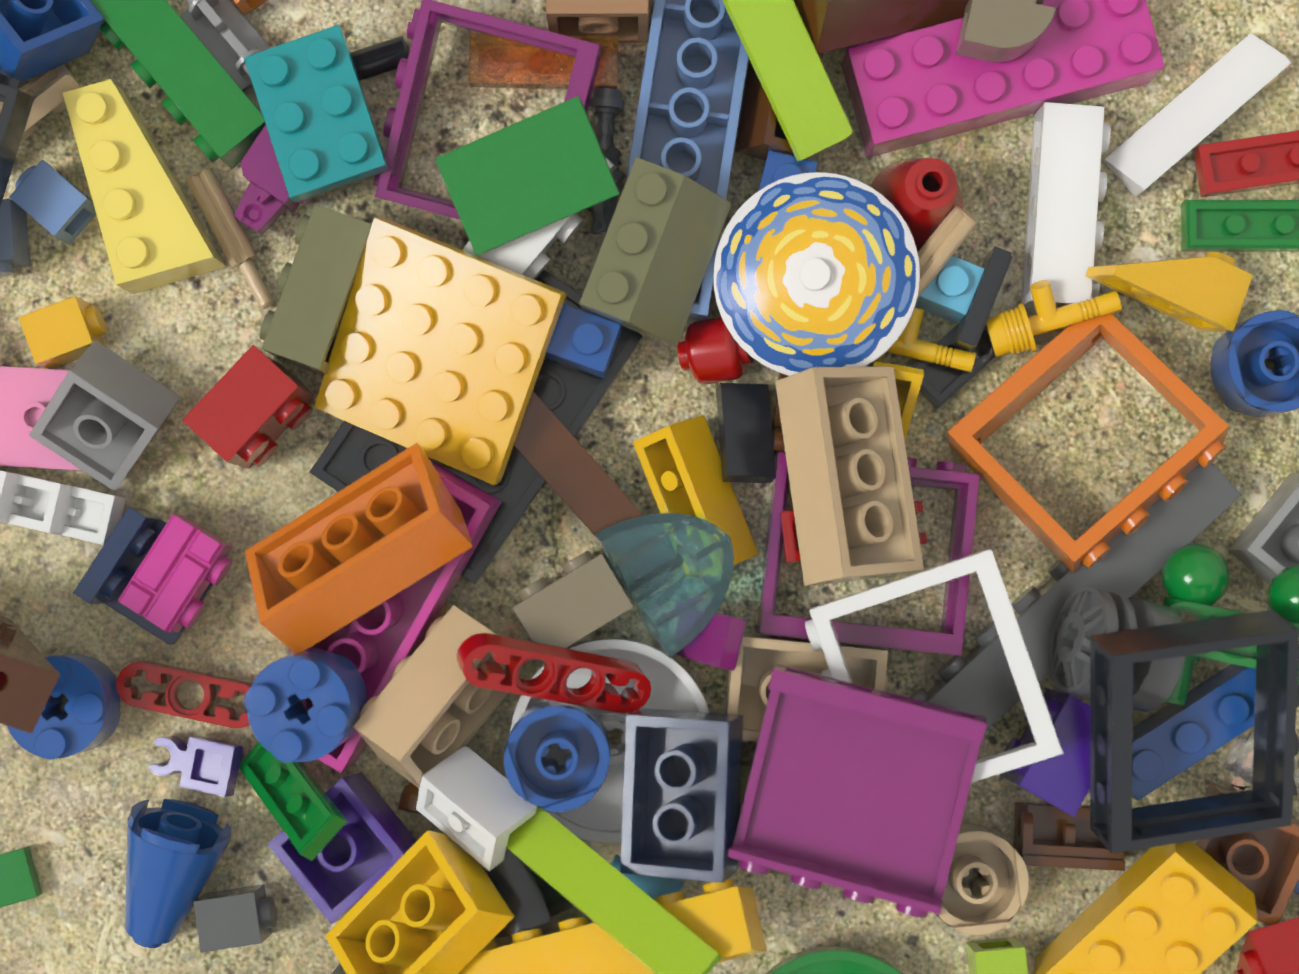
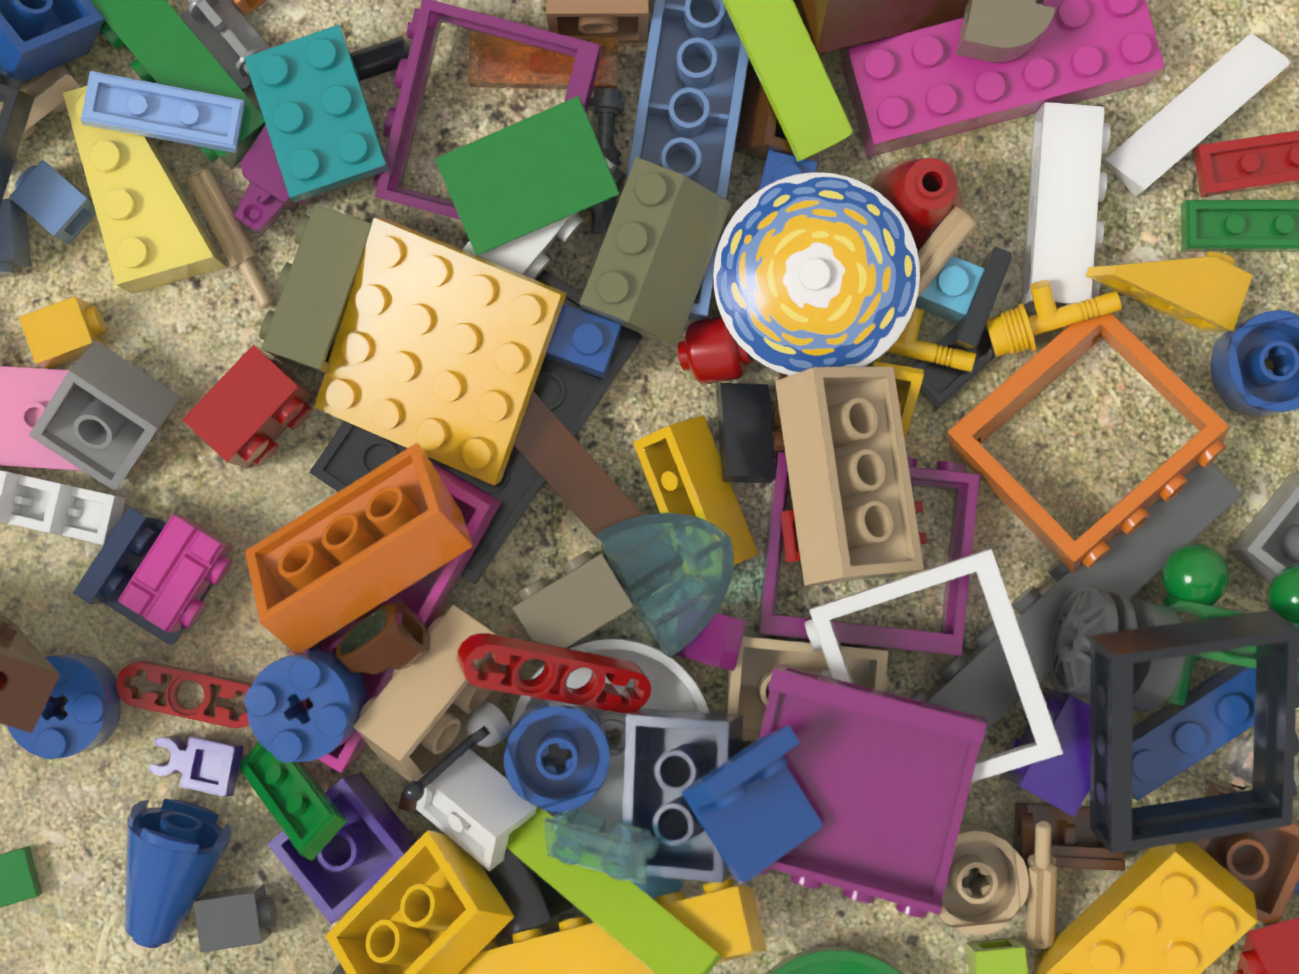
none -> light blue tile [81,71,246,153]
none -> reddish brown rock [336,602,430,675]
none -> hinge [403,701,512,802]
none -> clear light blue hinge [544,809,659,885]
none -> blue bracket [681,725,822,884]
none -> tan axle [1025,821,1057,949]

